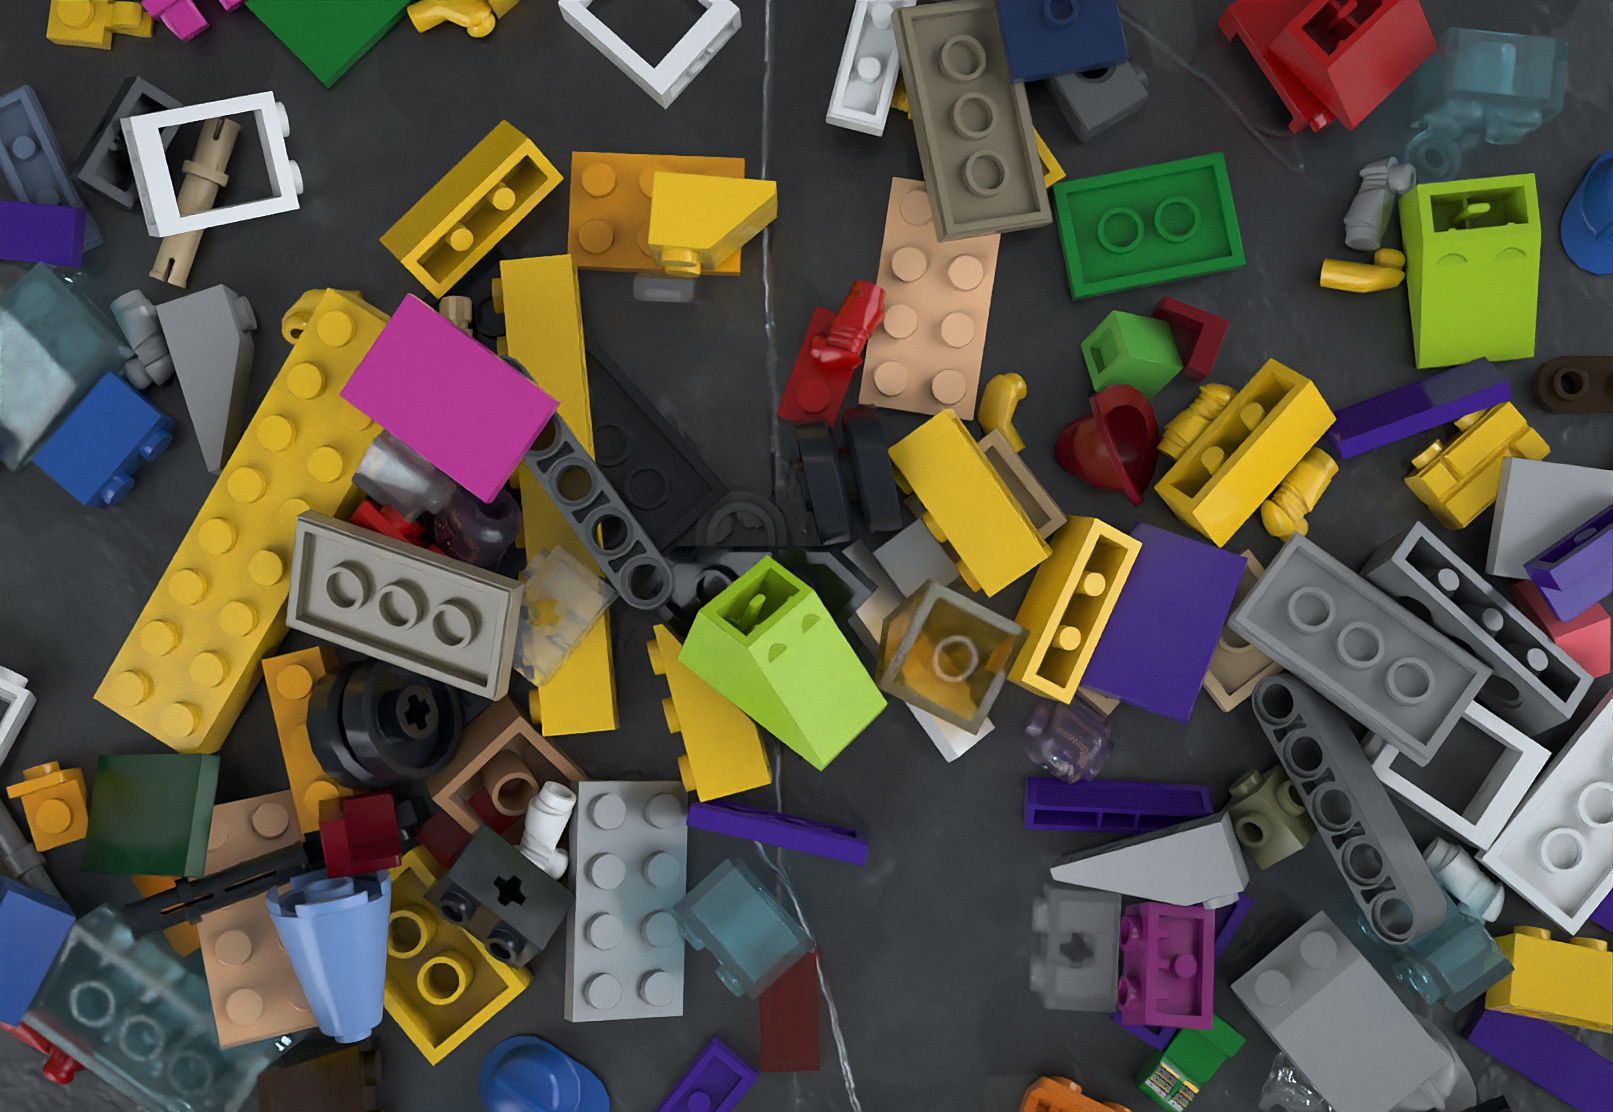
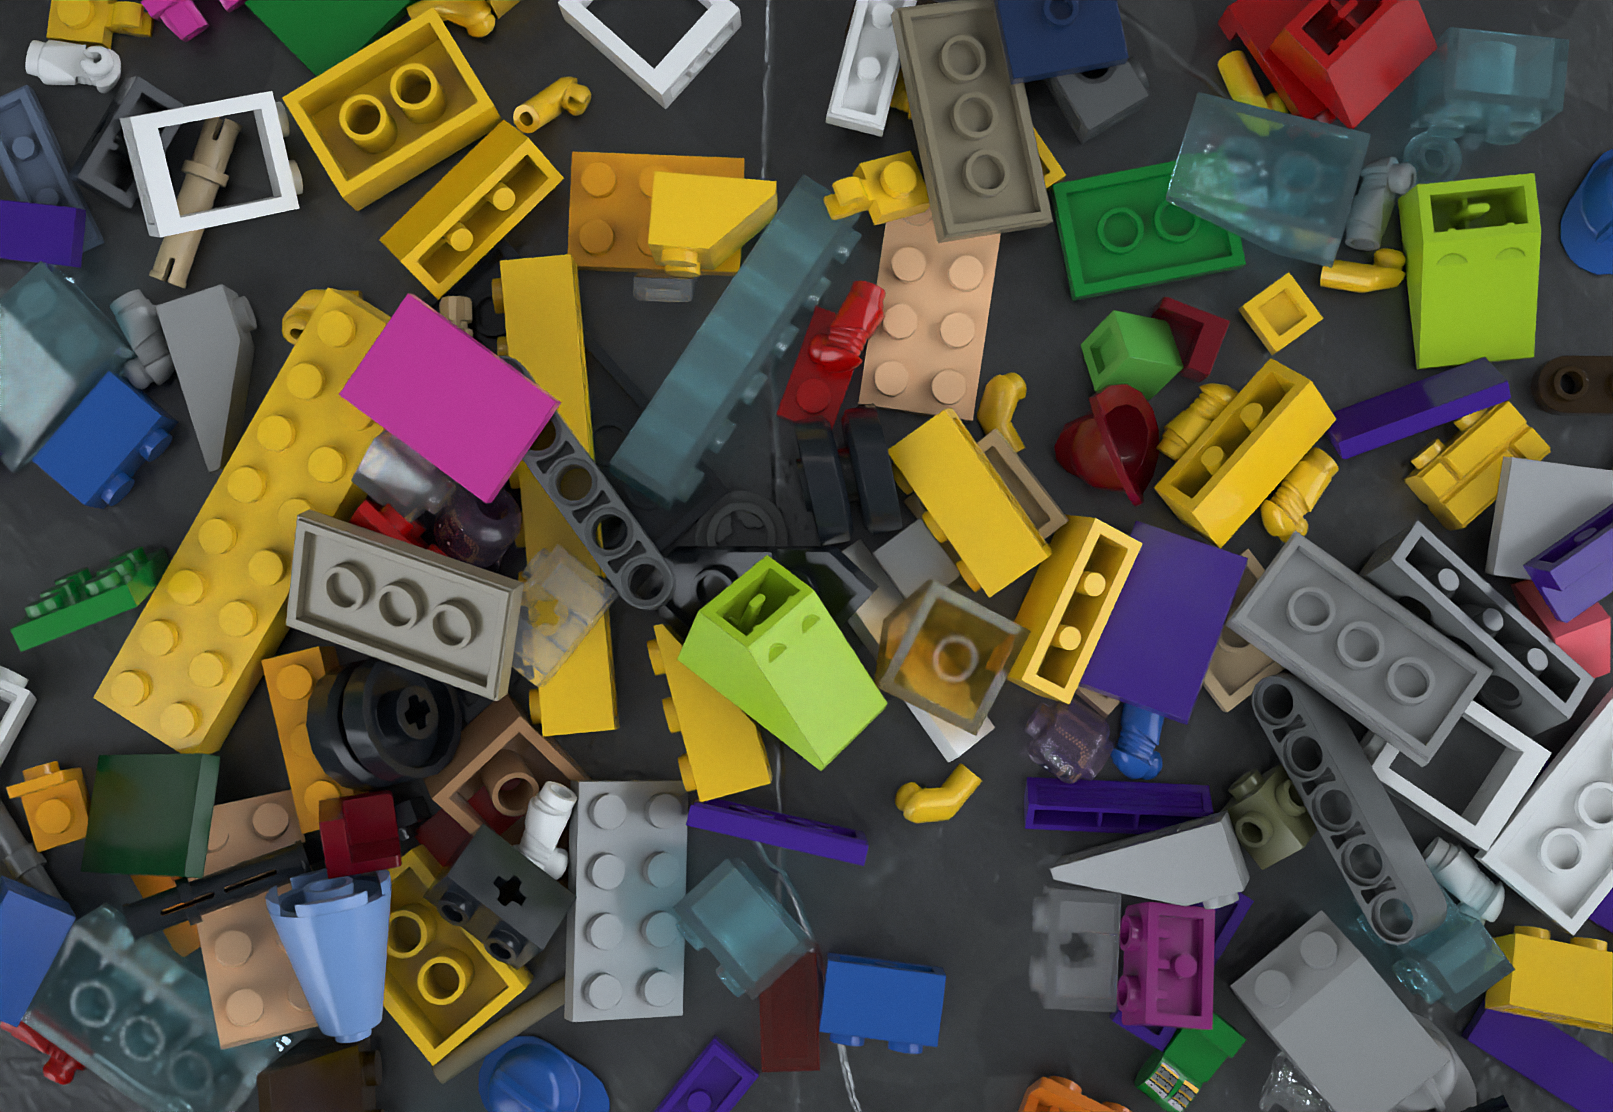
none -> green plate [10,546,170,652]
none -> white arm [25,40,121,93]
none -> yellow brick [282,6,502,212]
none -> dark tan bar [431,976,565,1084]
none -> yellow arm [513,77,591,133]
none -> clear light blue brick [609,174,862,511]
none -> blue brick [819,952,946,1054]
none -> yellow plate [823,150,930,225]
none -> yellow arm [895,763,982,823]
none -> blue arm [1109,703,1165,780]
none -> clear light blue slope [1166,92,1371,268]
none -> yellow arm [1217,50,1288,130]
none -> yellow plate [1238,272,1324,355]

